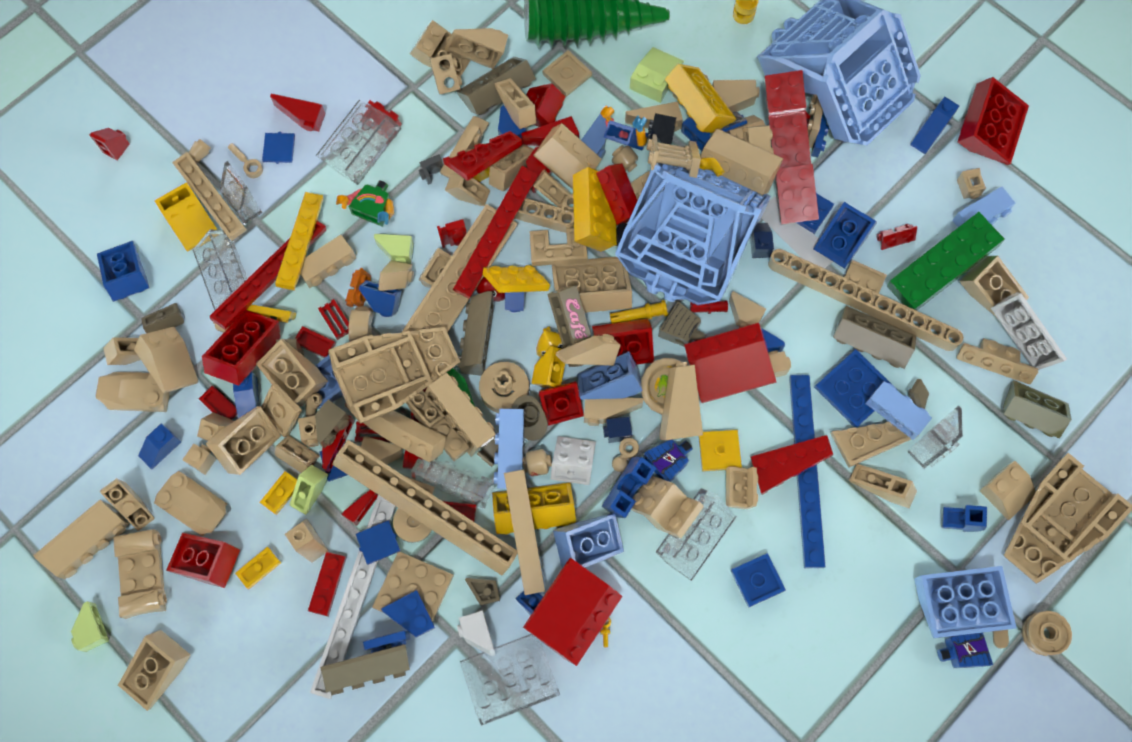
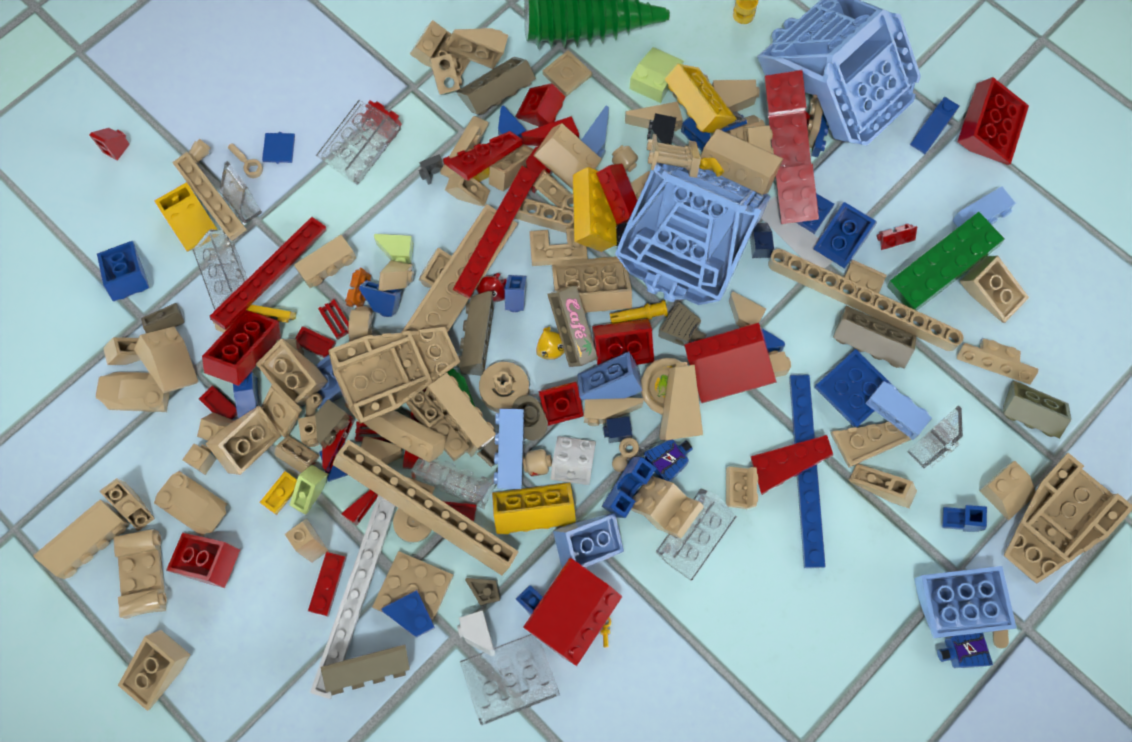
yellowish green slope [71,601,109,652] -> none
blue slope [138,423,181,469] -> none
yellow plate [235,547,281,589] -> none
red slope [270,93,326,132] -> none
yellow plate [275,192,324,291] -> none
green torso [336,180,394,227] -> none
blue piece [356,520,400,565] -> none
blue plate [363,631,411,653] -> none
red plate [437,219,467,248] -> none
yellow plate [482,265,550,293] -> none
tan slope [494,78,536,129] -> none
tan tile [504,470,545,595] -> none
yellow slope [531,347,565,388] -> none
tan slope [556,334,620,366] -> none
torso [600,105,648,151] -> none
red axle [690,300,728,314] -> none
yellow plate [698,430,742,472] -> none
blue plate [730,553,786,608] -> none
dark tan piece [908,379,929,409] -> none
tan window [957,168,986,199] -> none
white slope [991,292,1067,370] -> none
tan wheel [1022,611,1072,656] -> none

